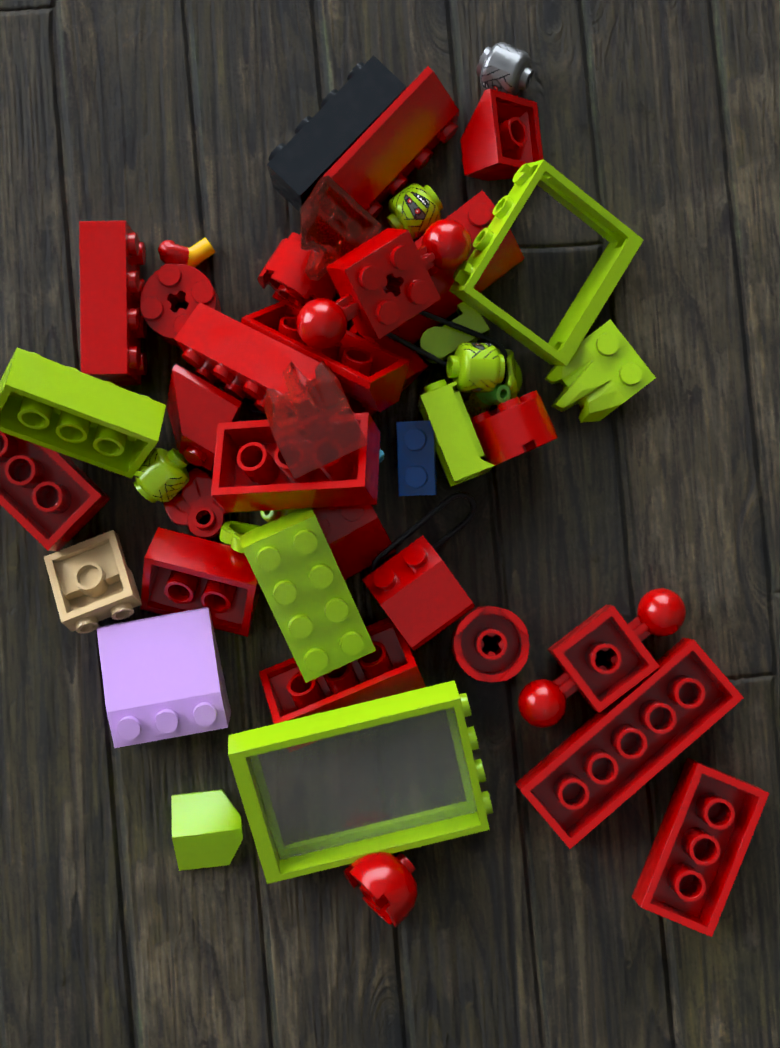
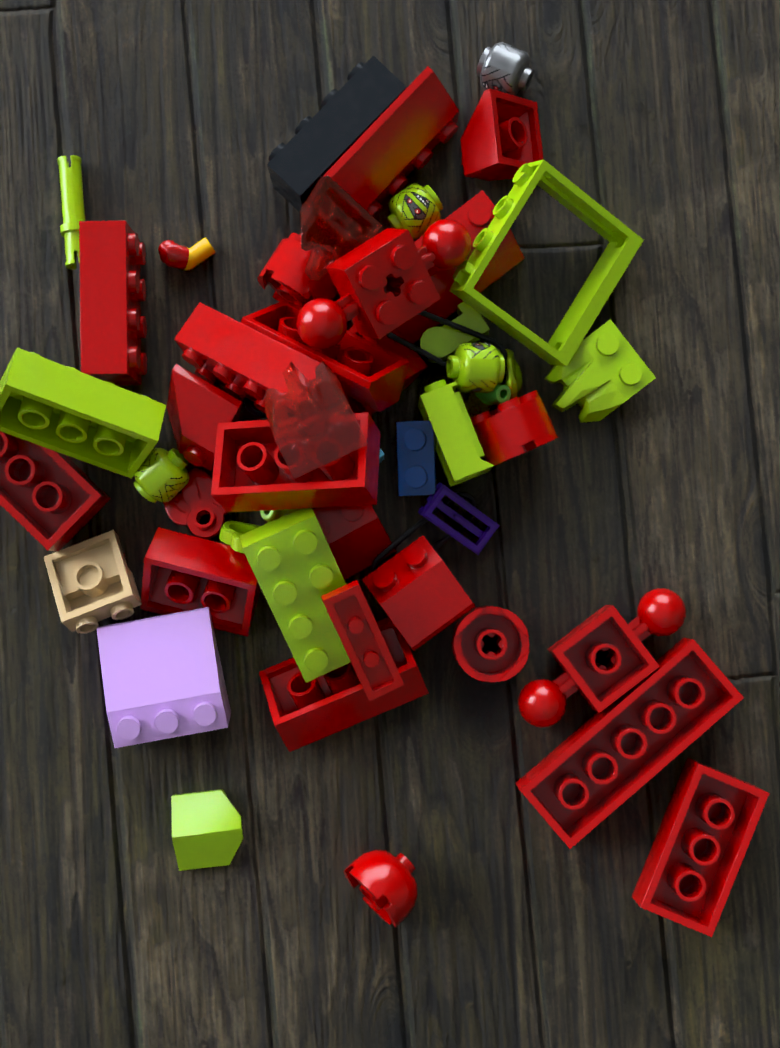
red brick [140,263,221,347] -> none
clear window [228,680,493,884] -> none
none -> lime pin [57,155,85,270]
none -> red plate [321,580,405,702]
none -> dark purple tile [418,482,500,555]

